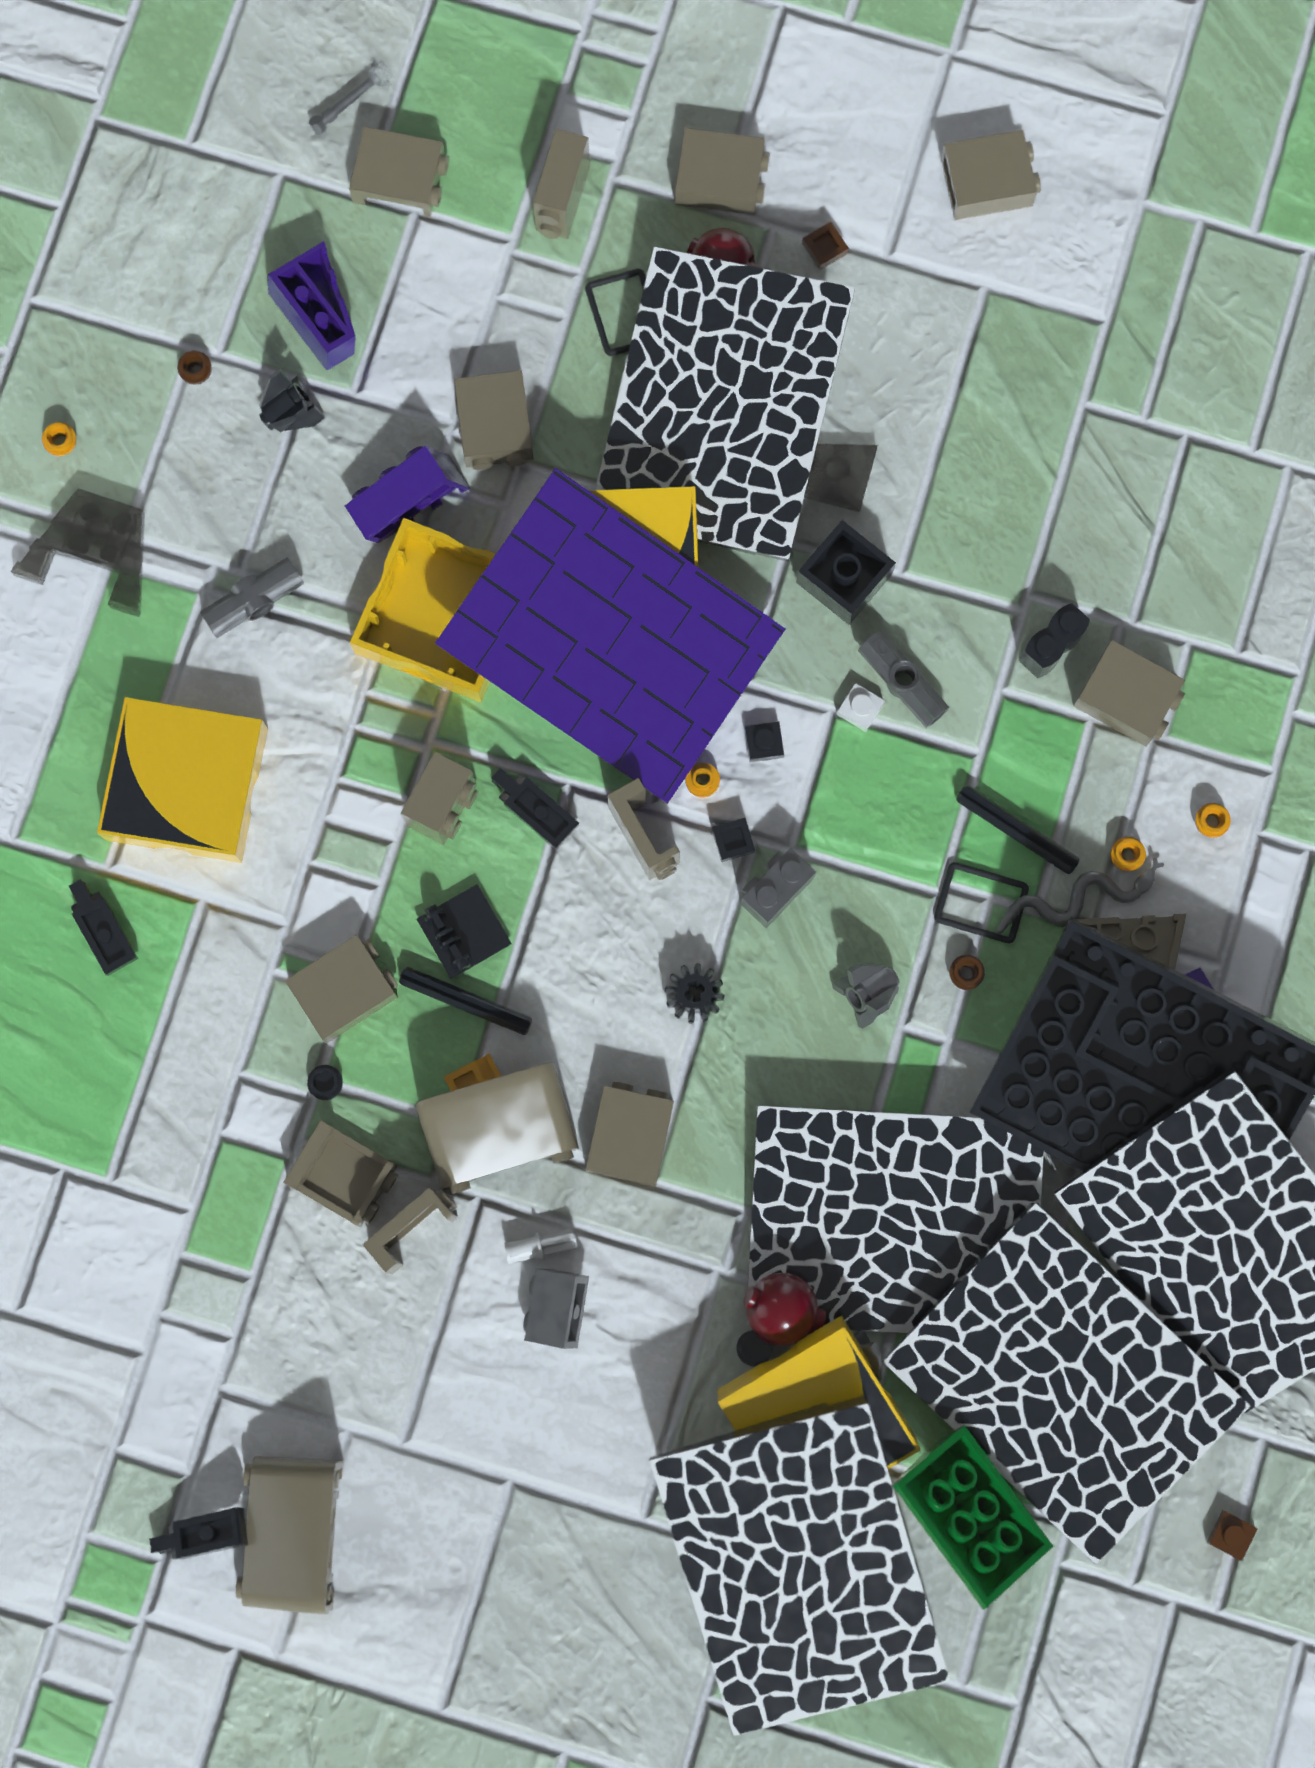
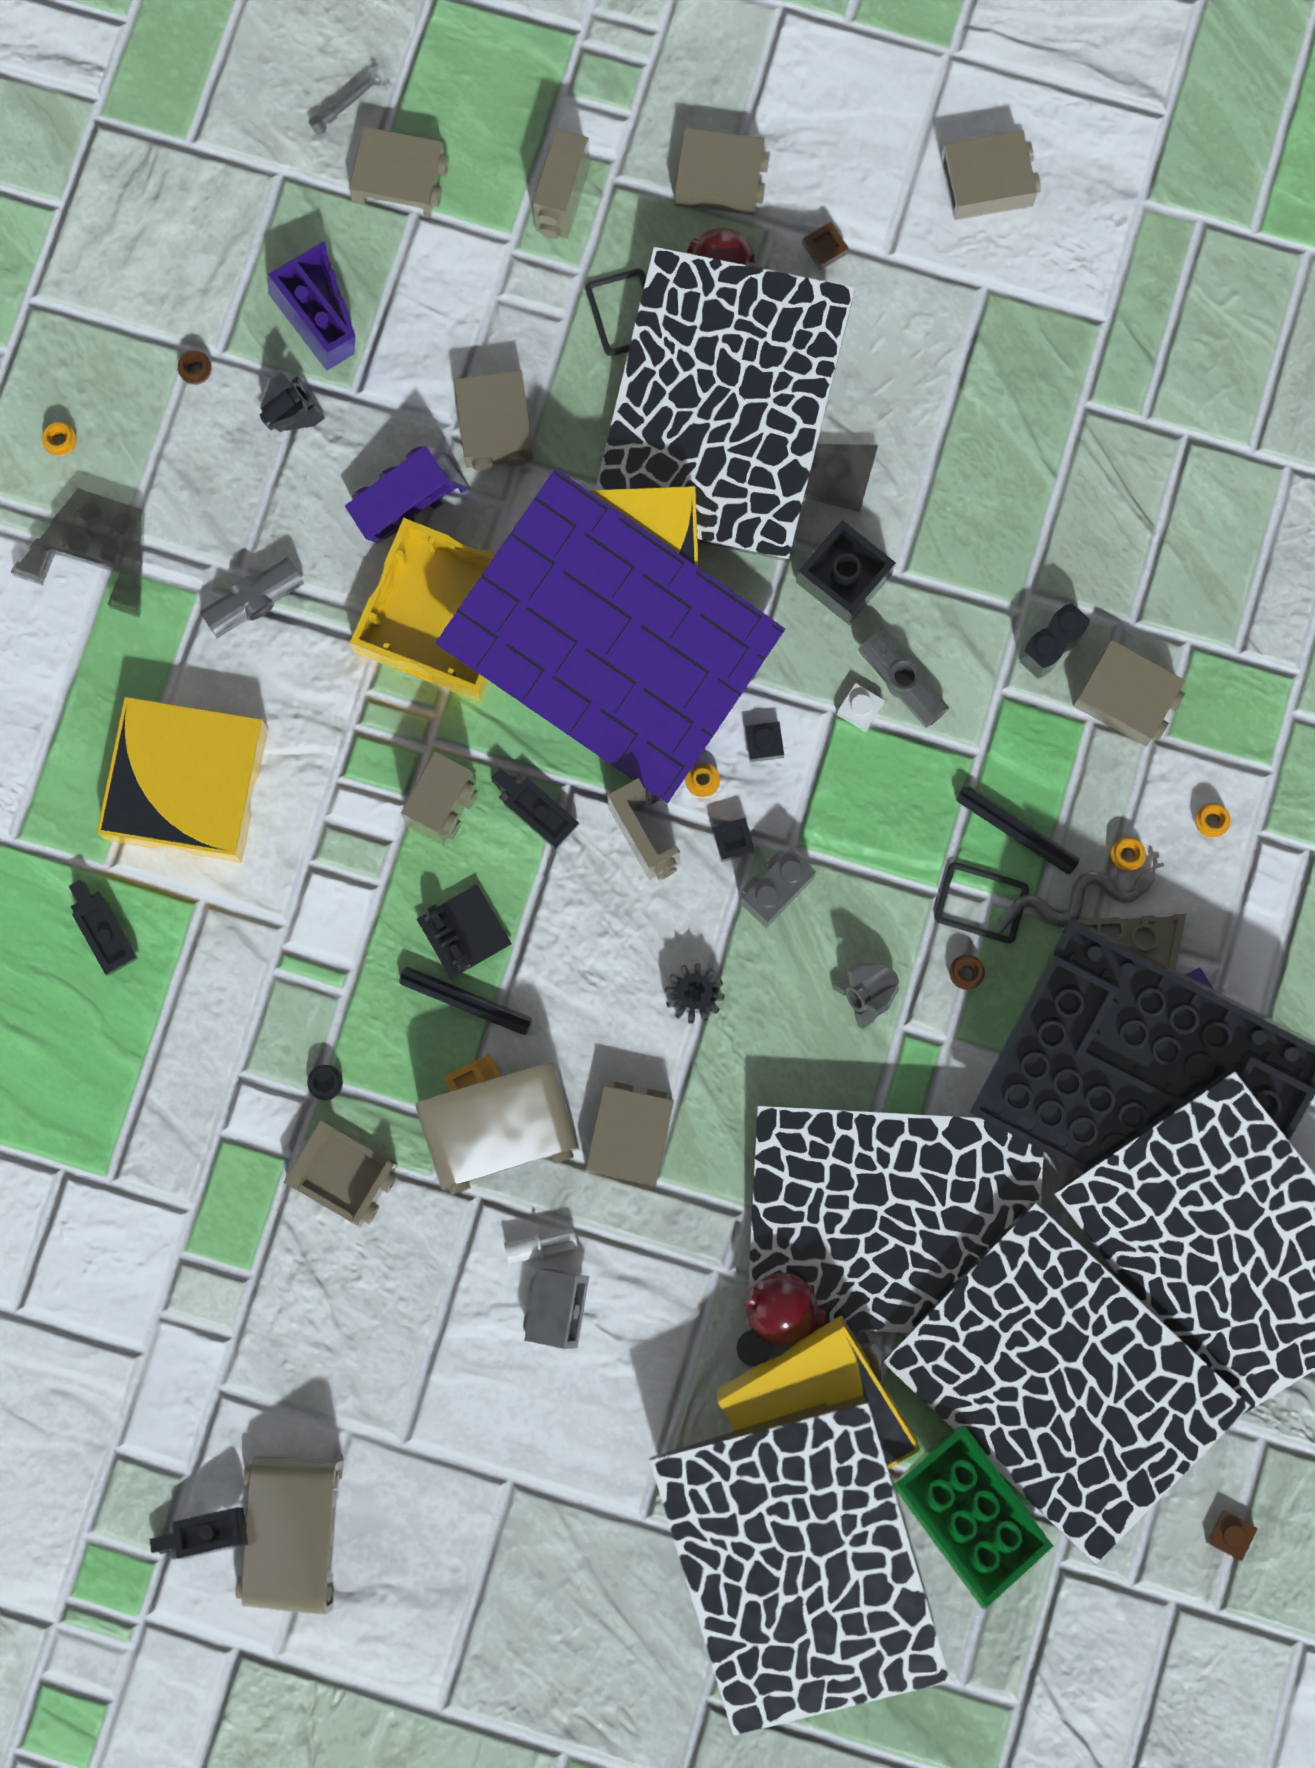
dark tan brick [285,935,398,1044] -> none
dark tan panel [362,1187,458,1275] -> none

